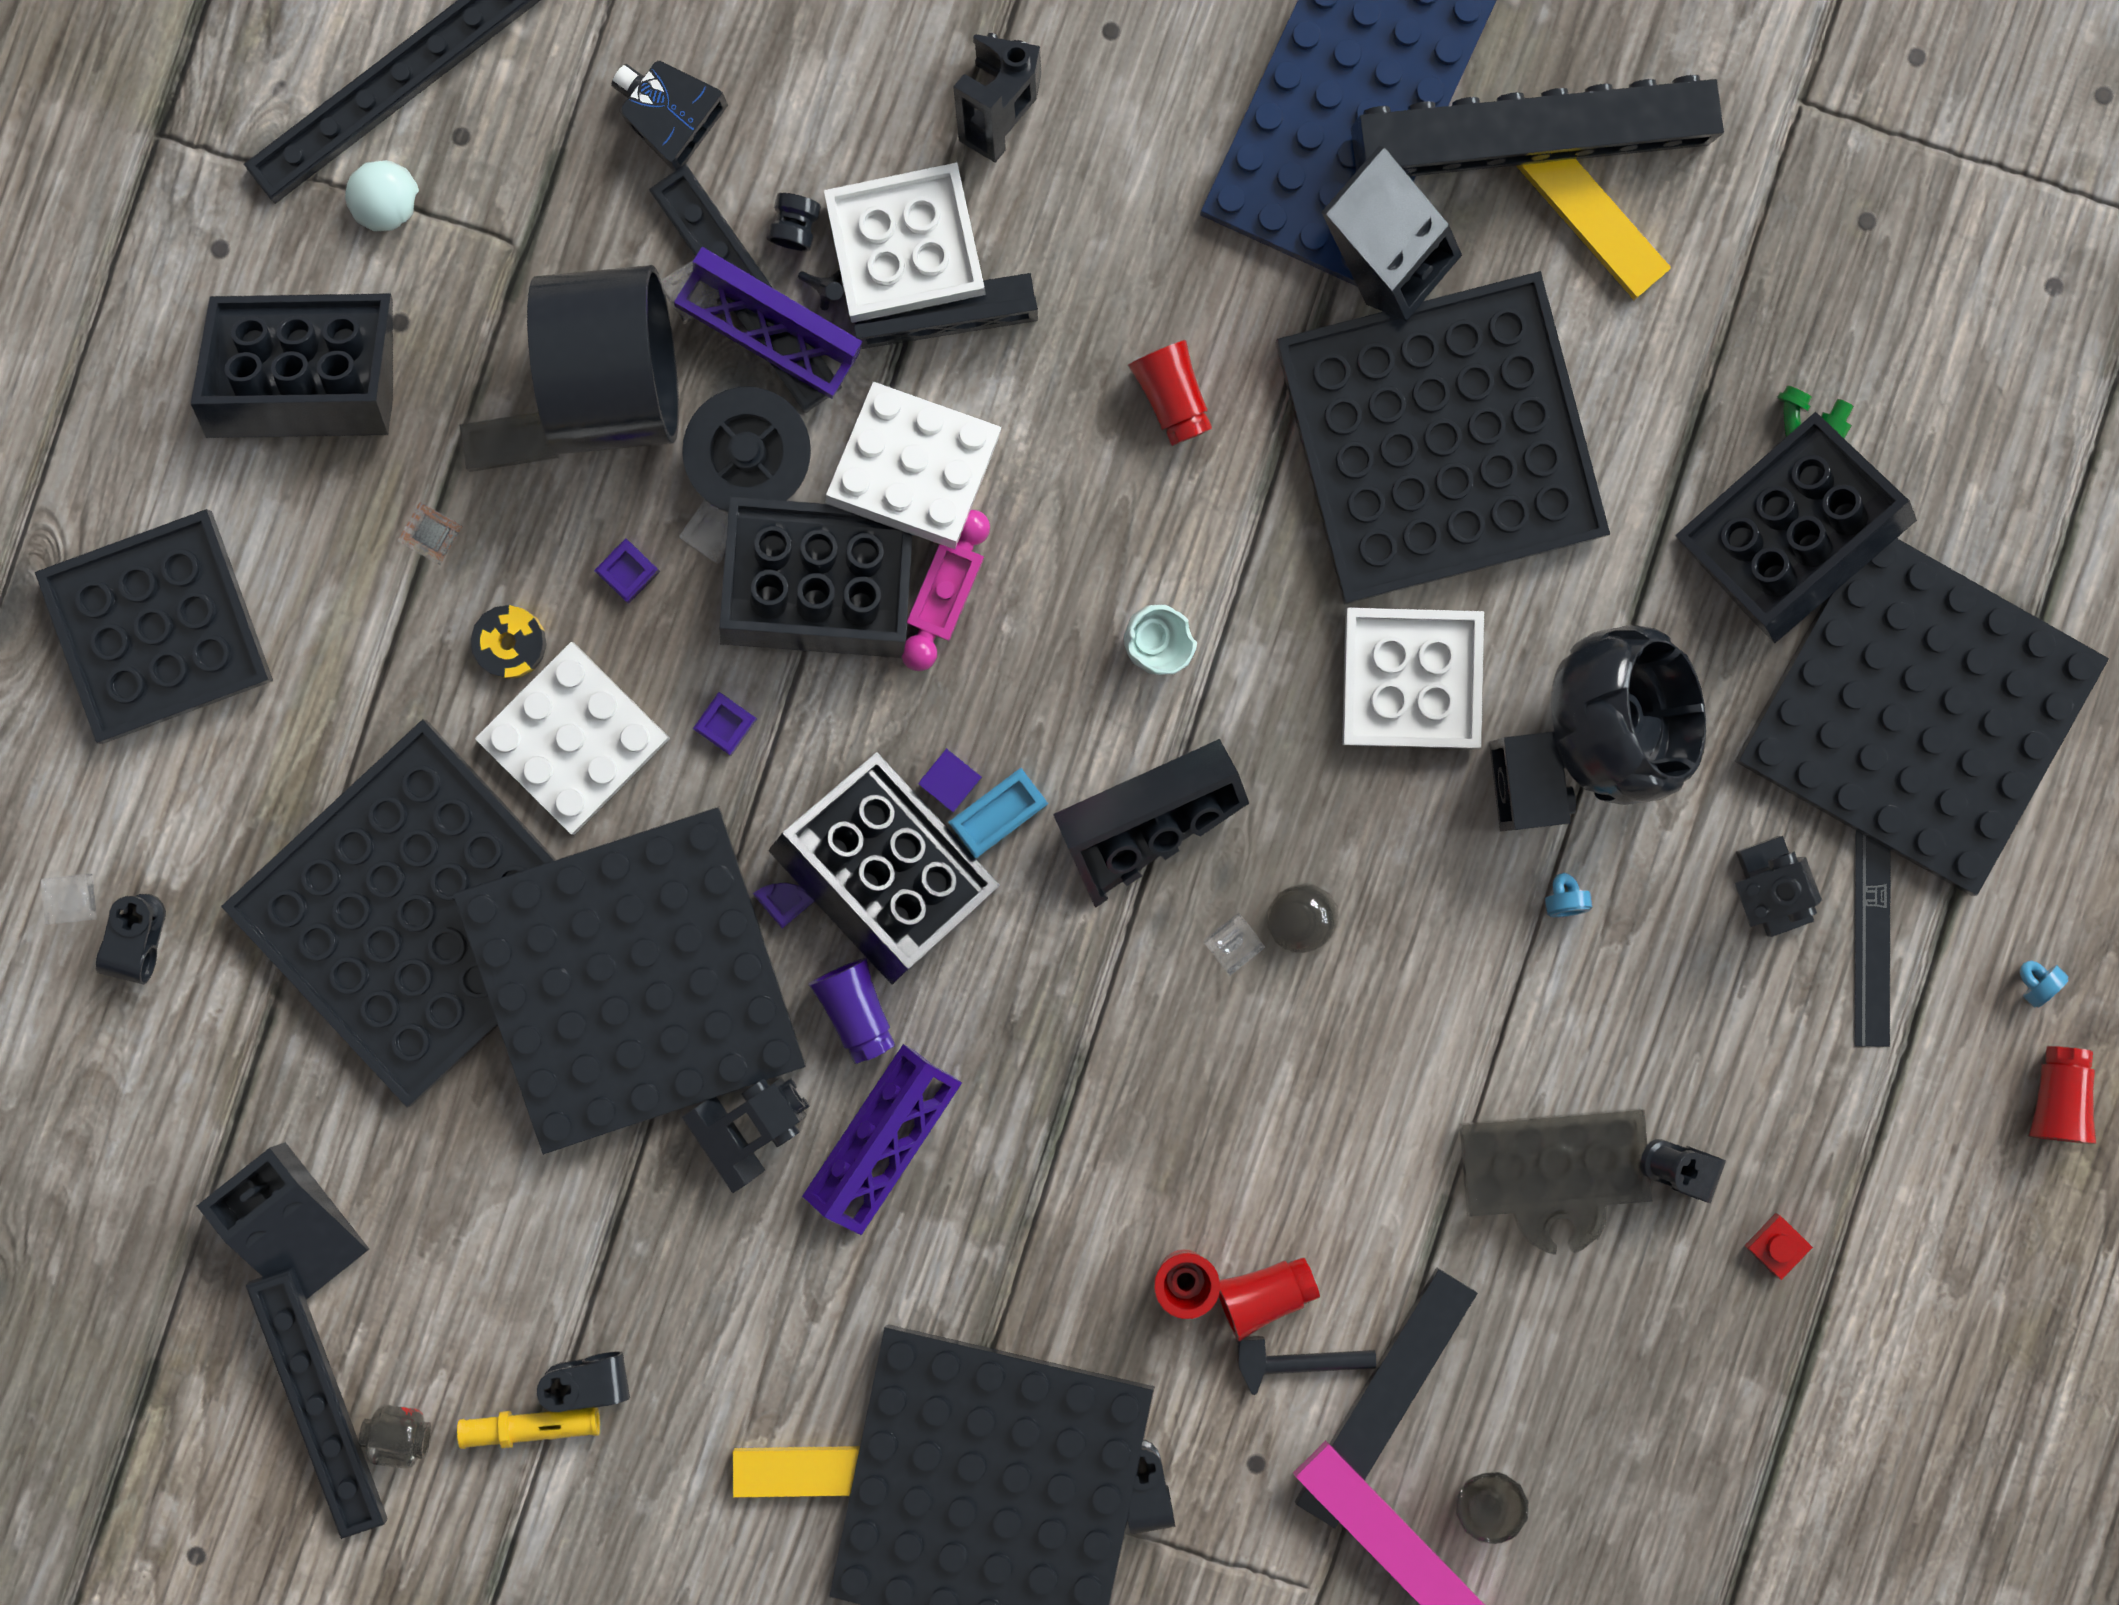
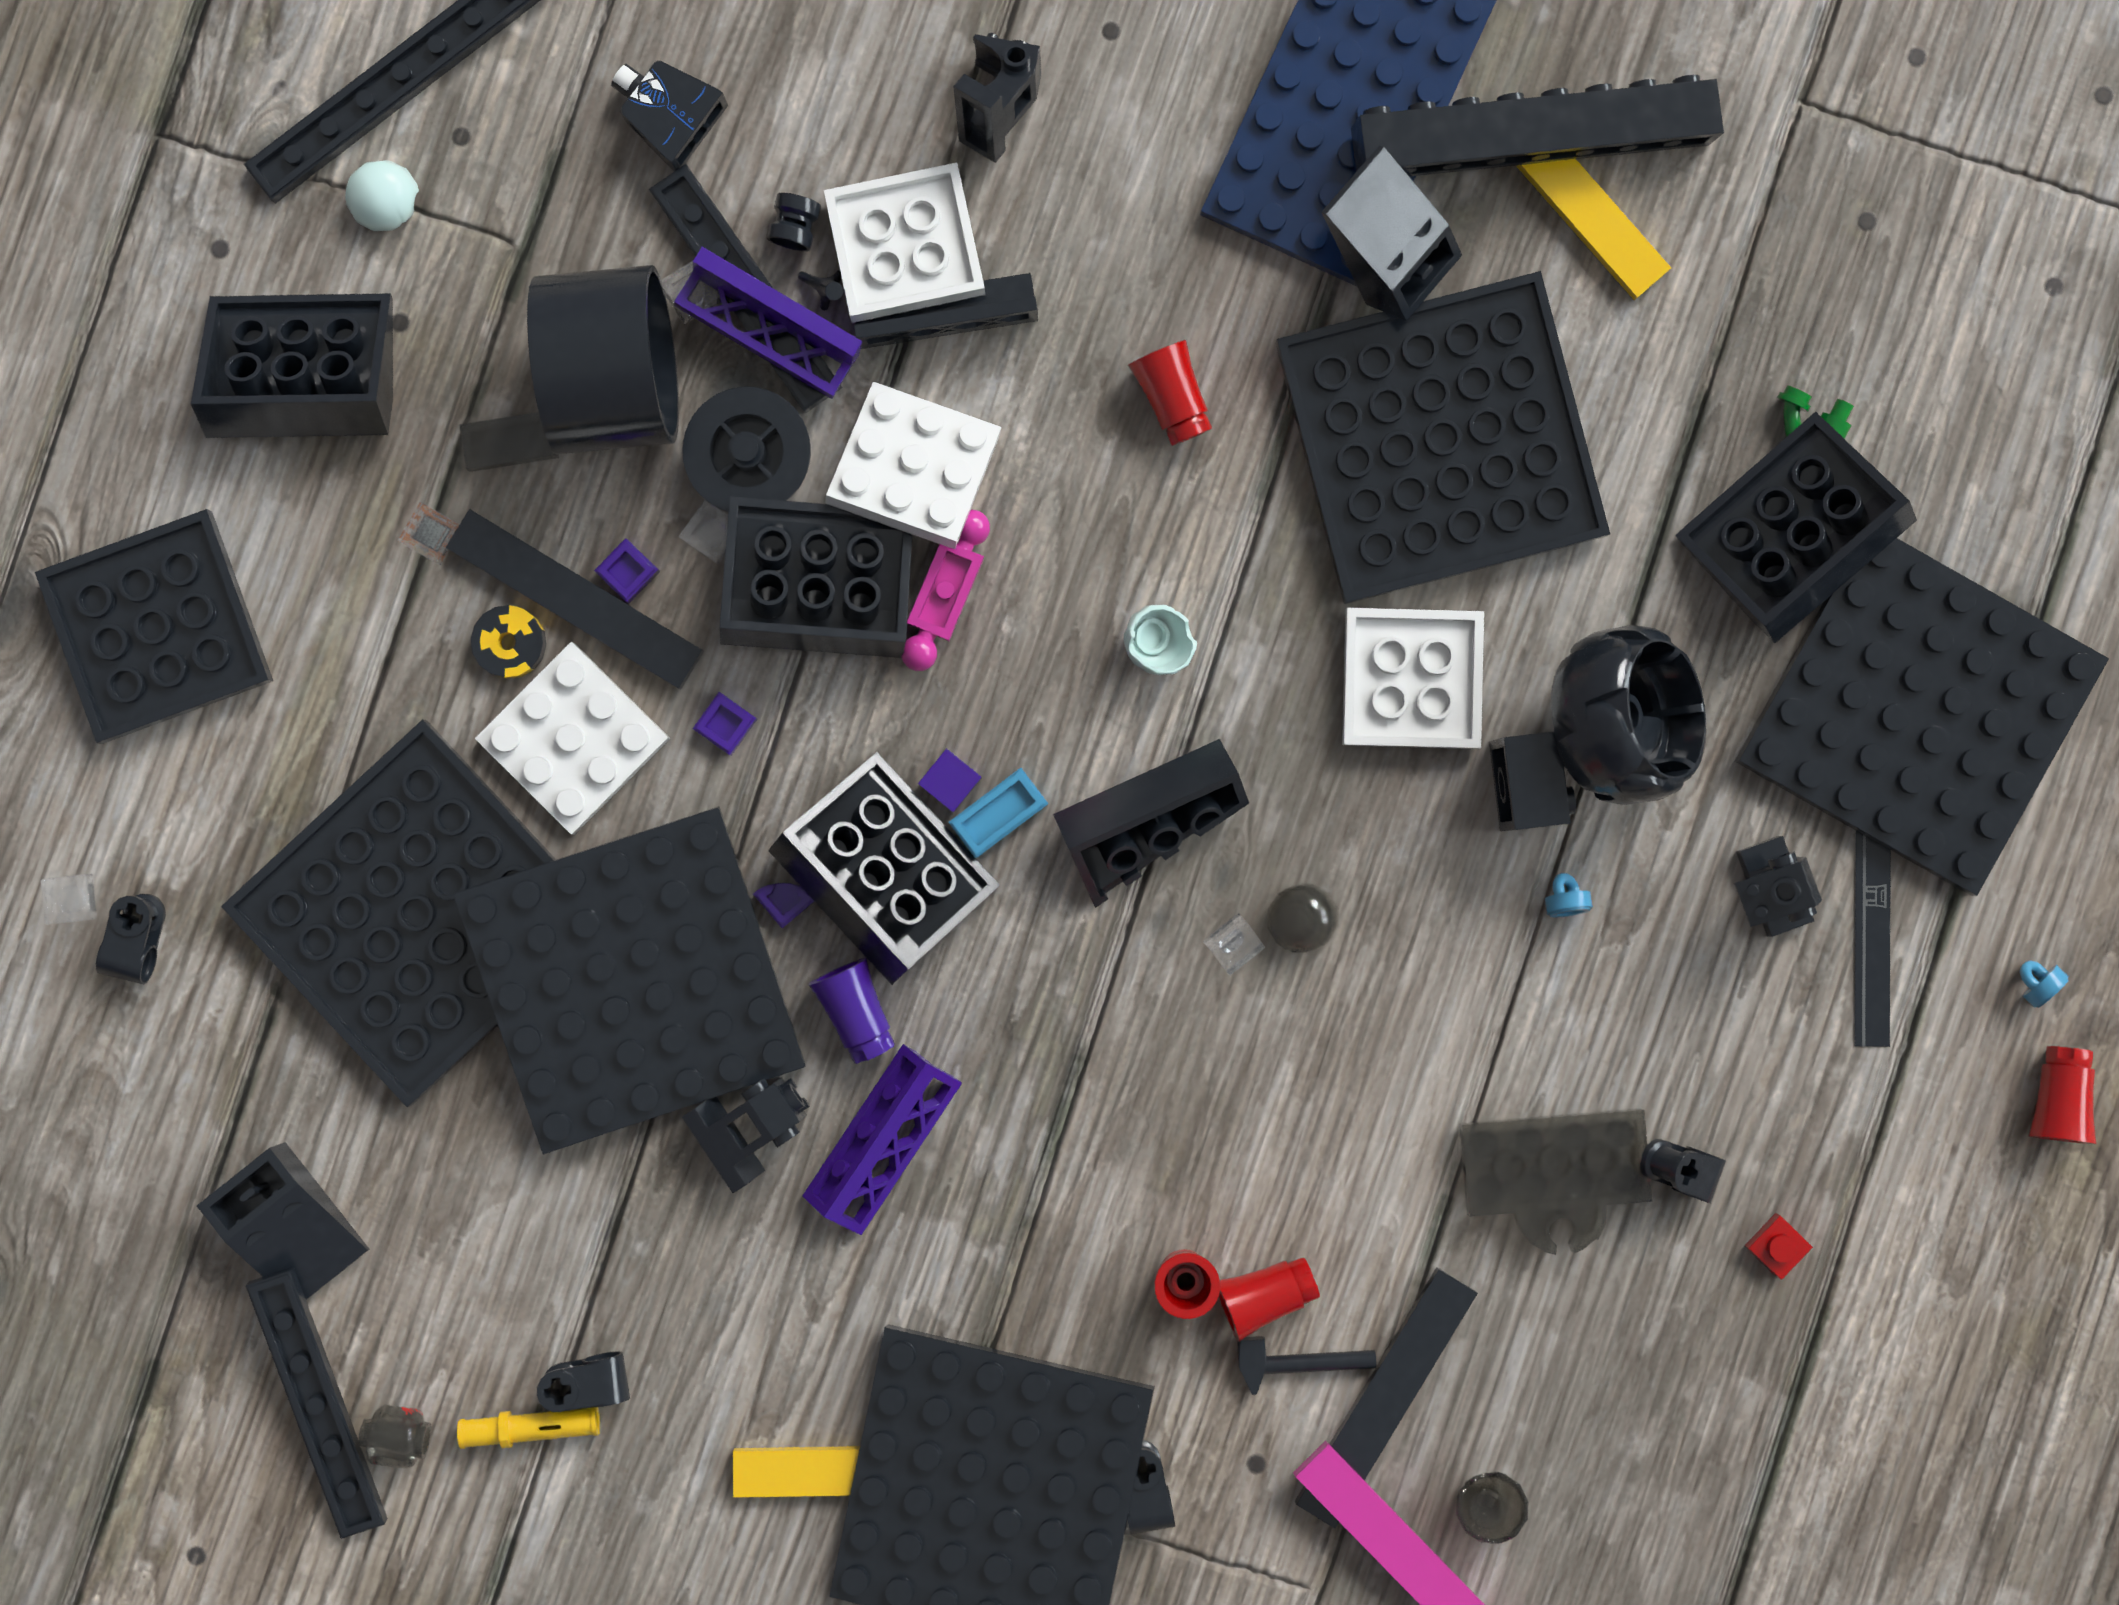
none -> black tile [446,509,704,690]

